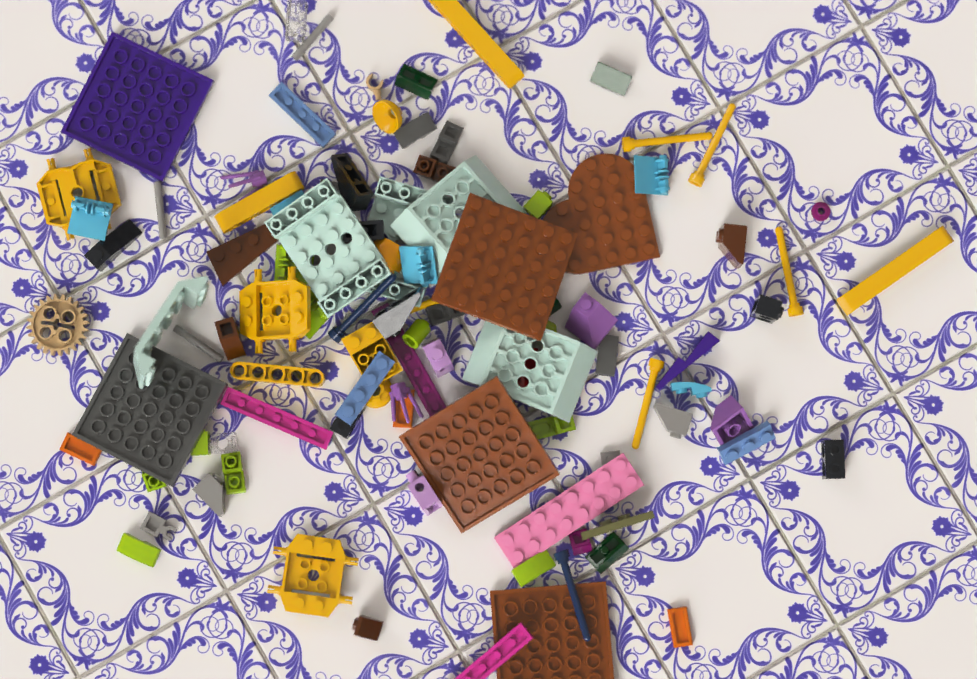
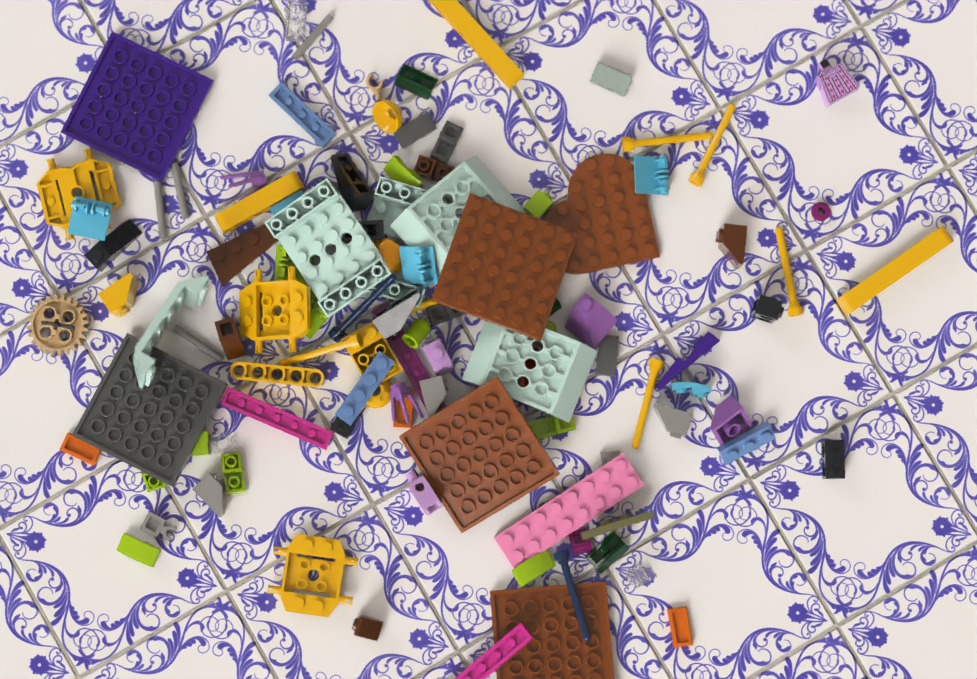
none -> yellow slope [98,272,139,317]
none -> light grey bar [171,162,190,219]
none -> yellow piece [279,332,364,366]
none -> lime slope [383,155,424,188]
none -> light grey slope [419,375,449,418]
none -> clear brick [625,559,657,588]
none -> lavender torso [815,59,860,108]

